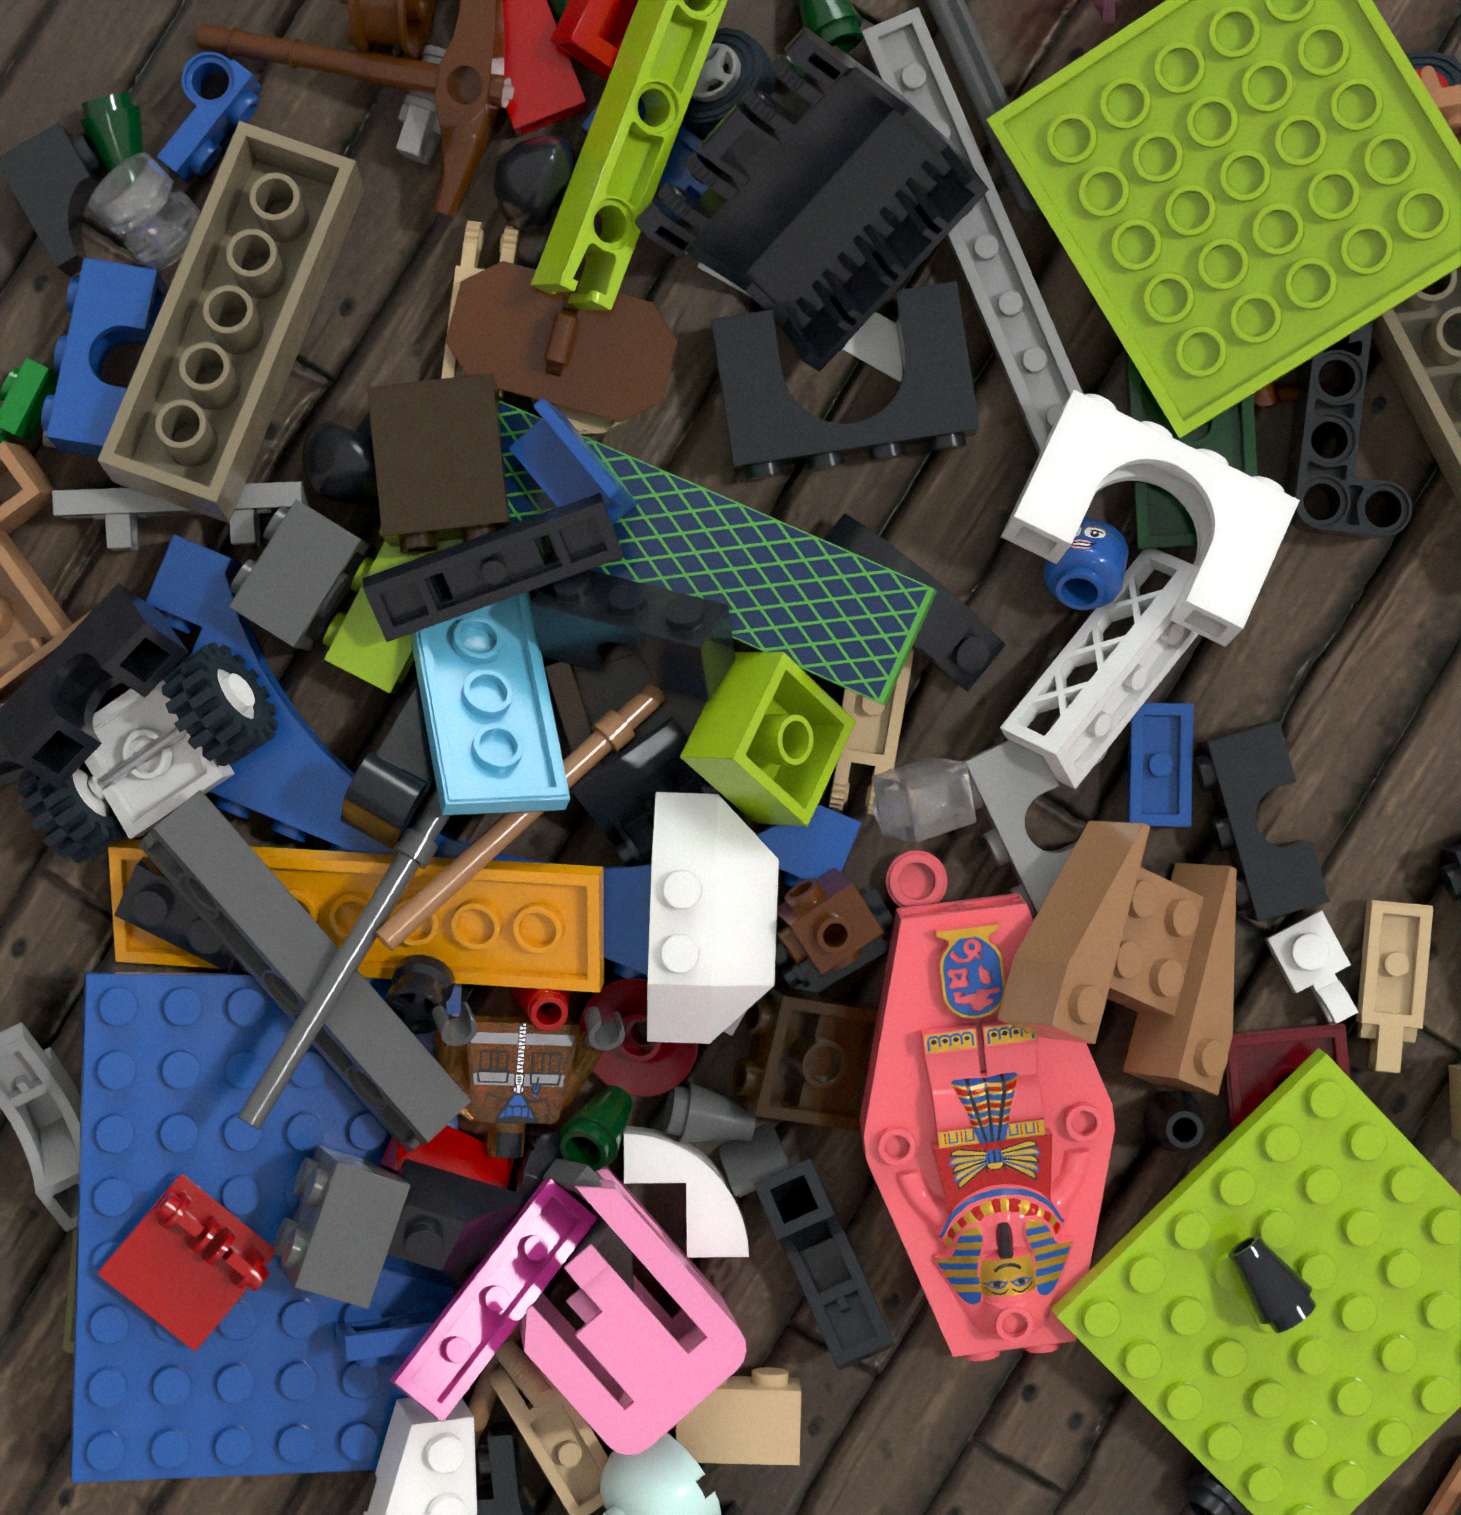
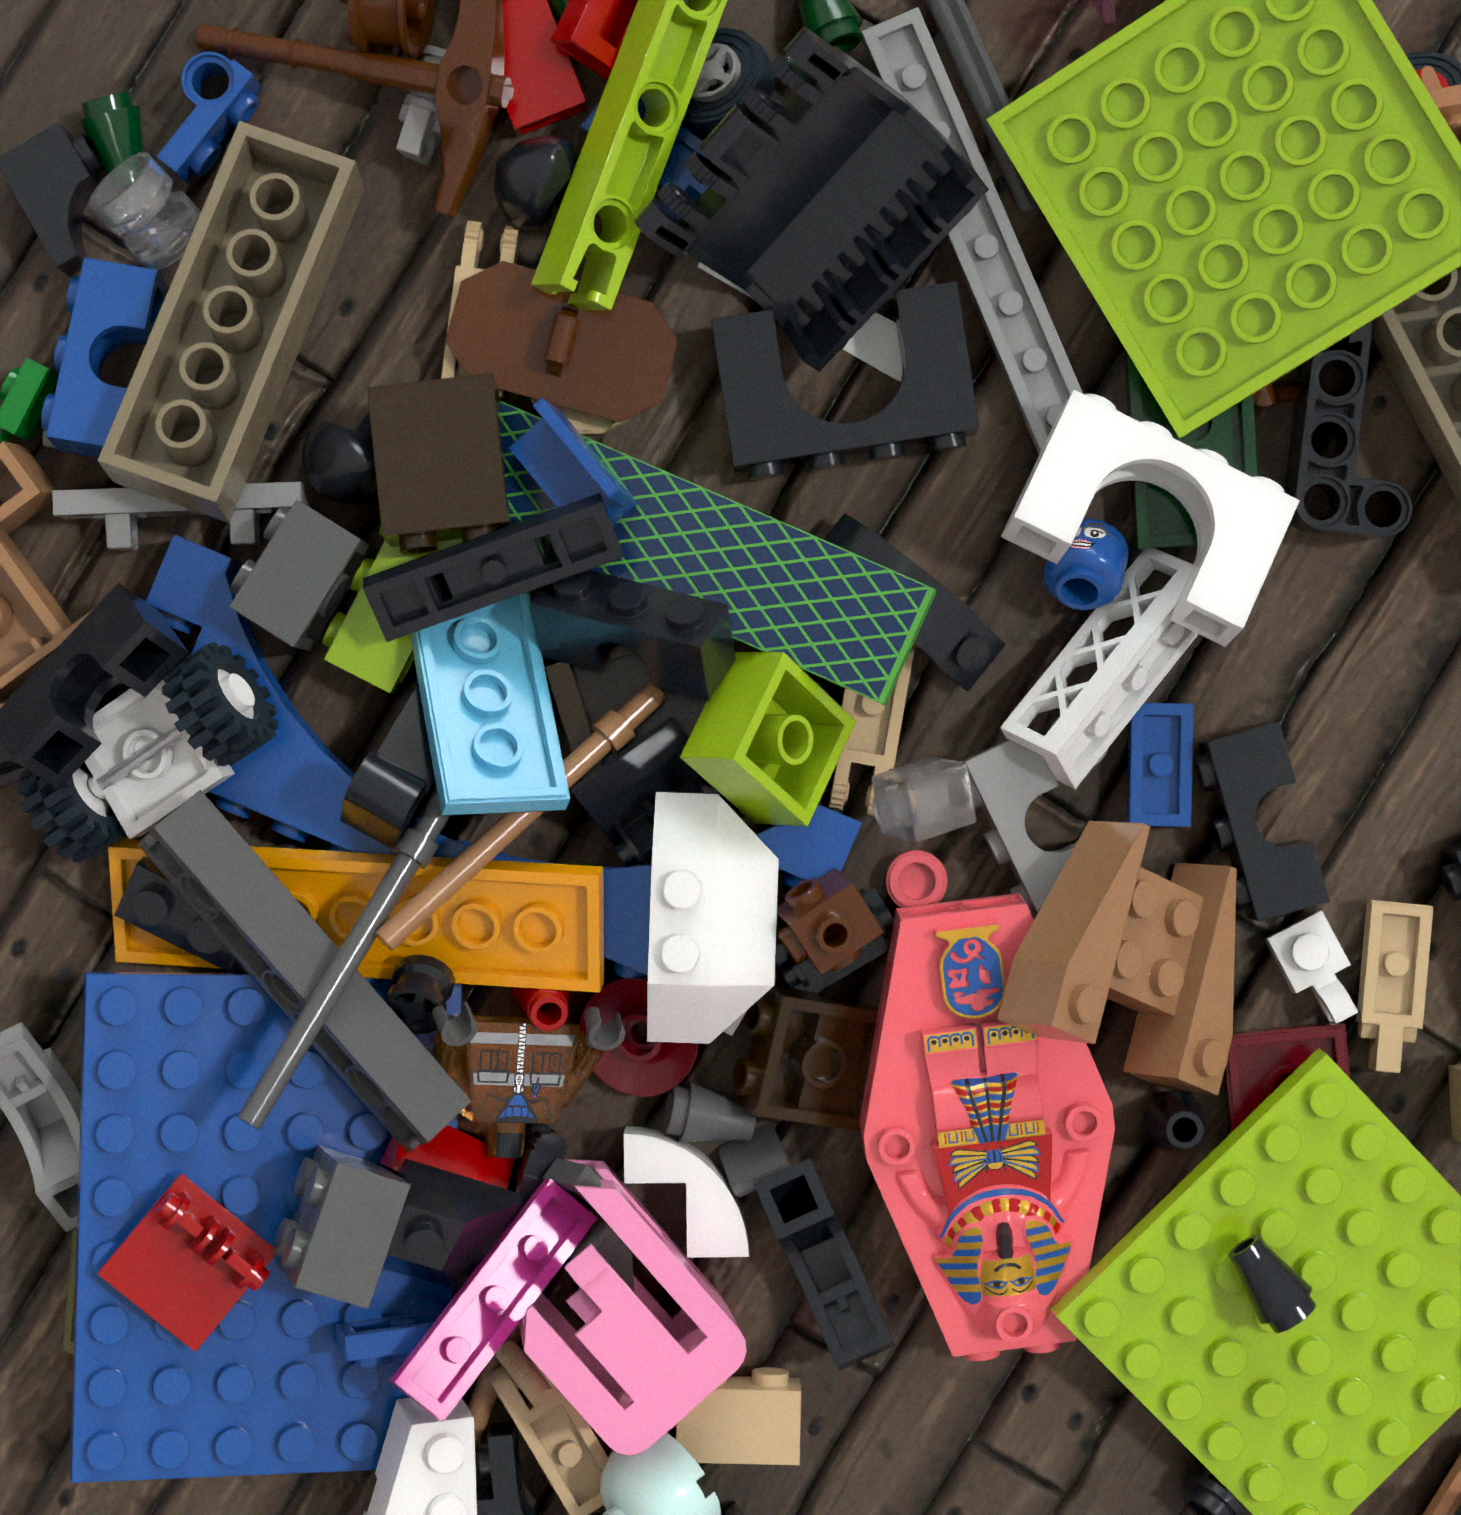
dark green cone [560,1085,633,1171] -> none

